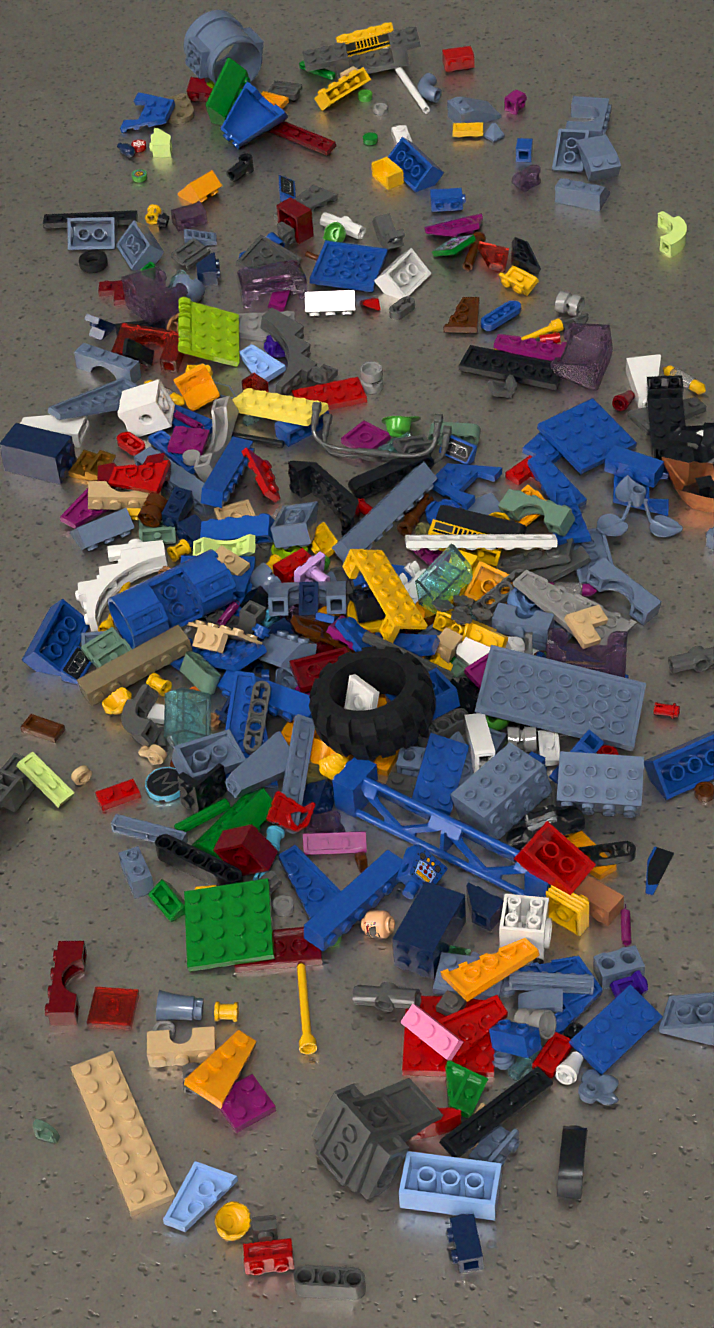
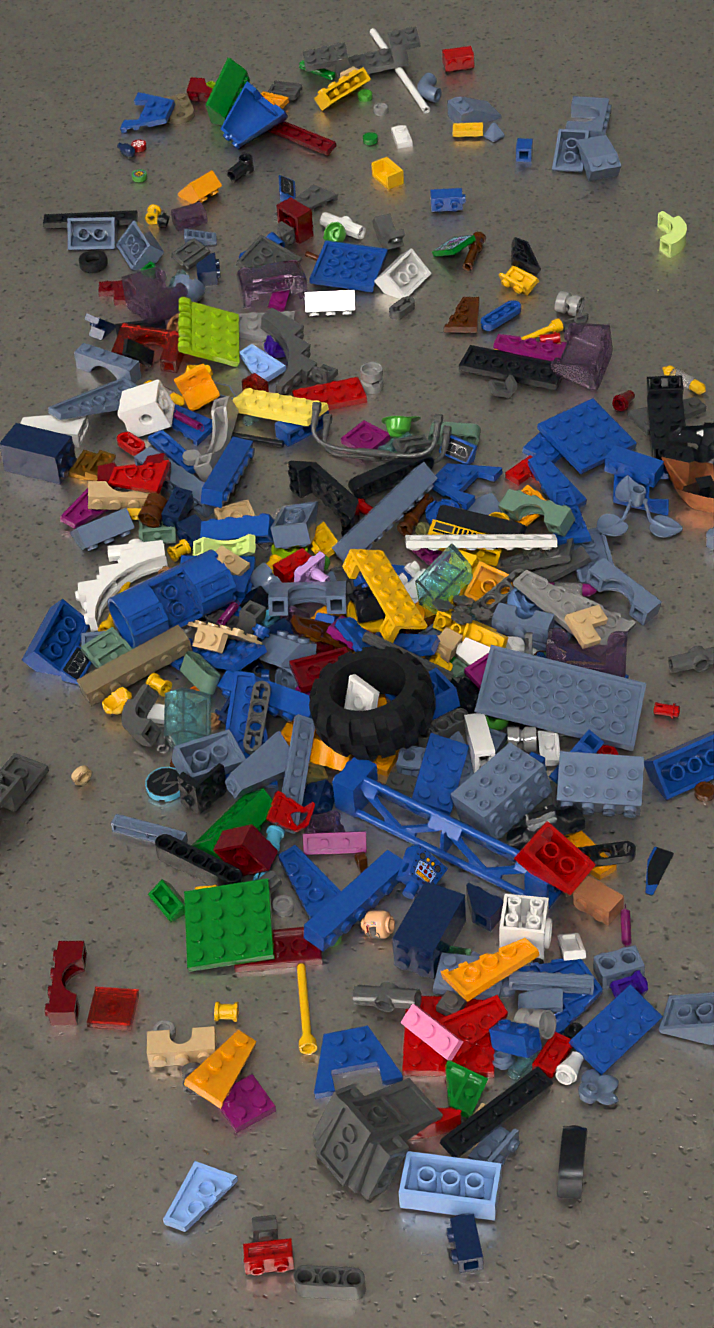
yellowish green plate [17,752,74,808] -> none
reddish brown tile [21,714,65,743] -> none
sand green tile [32,1119,60,1144] -> none
tan plate [70,1051,176,1217] -> none
red plate [95,779,141,811] -> none
sand blue brick [118,846,154,899] -> none
tan plate [138,741,167,764] -> none
yellowish green slope [149,128,173,158] -> none
sand blue plant [156,990,204,1021] -> none
magenta plate [167,426,210,456] -> none
green axle [174,798,230,832] -> none
sand blue cylinder [184,10,264,84] -> none
yellow hair [215,1201,251,1241] -> none
red wing [241,447,281,503] -> none
dark blue slope [299,582,320,619] -> none
yellow hair [319,754,349,780] -> none
yellow brick [336,22,394,57] -> none
red slope [360,298,381,310] -> none
blue slope [388,137,444,192] -> none
magenta wing [425,213,483,237] -> none
clear red wing [478,241,509,272] -> none
magenta brick [504,90,527,115] -> none
clear purple piece [512,165,541,192] -> none
yellow brick [546,885,589,936] -> none
sand blue slope [555,178,610,211] -> none
white slope [626,354,661,409] -> none
none -> blue wing [314,1026,403,1099]
none -> white tile [557,933,586,961]

